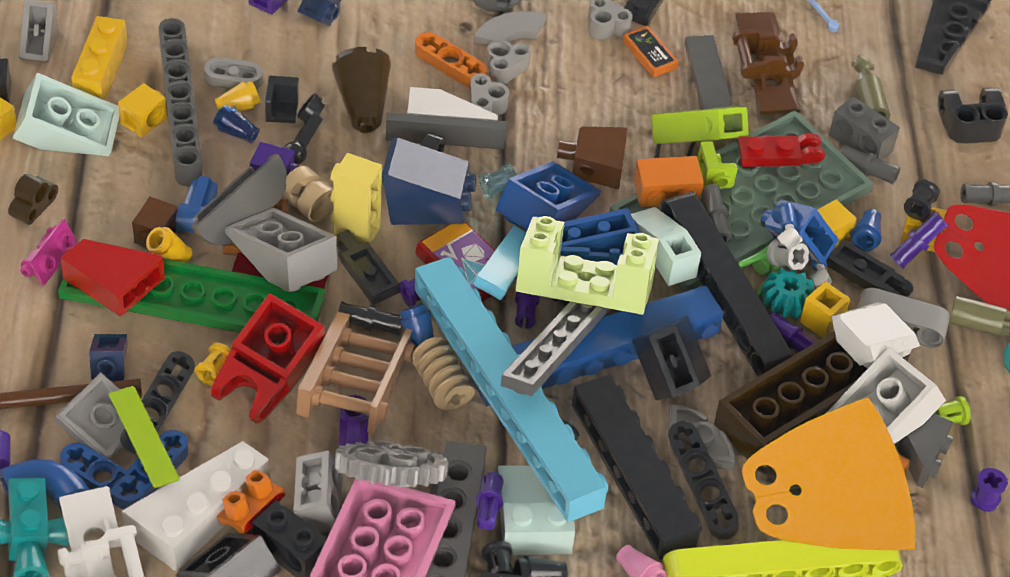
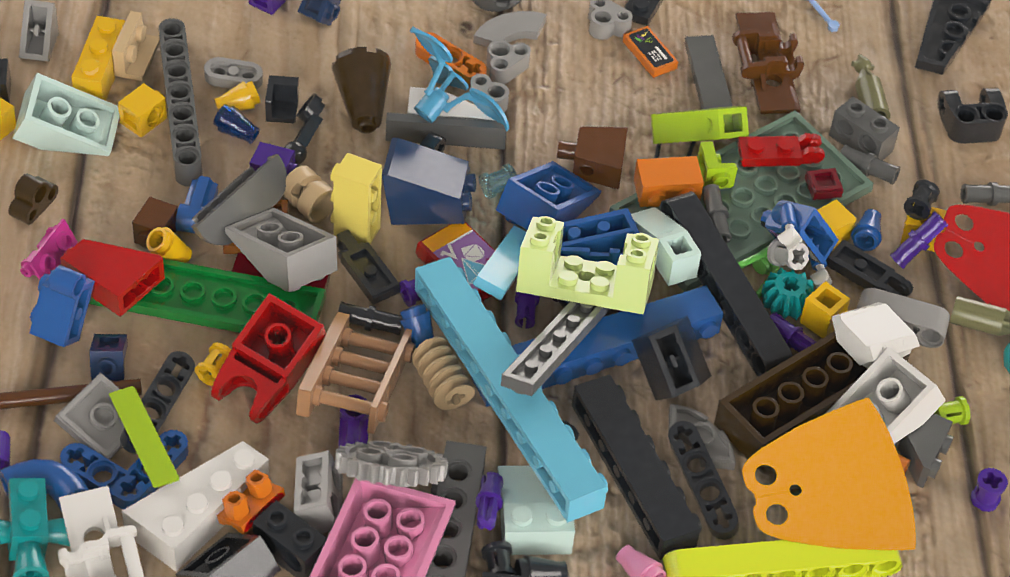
none -> blue hinge [29,265,95,347]
none -> tan bracket [112,11,160,81]
none -> dark azure plant [410,26,509,132]
none -> dark red tile [805,168,844,200]

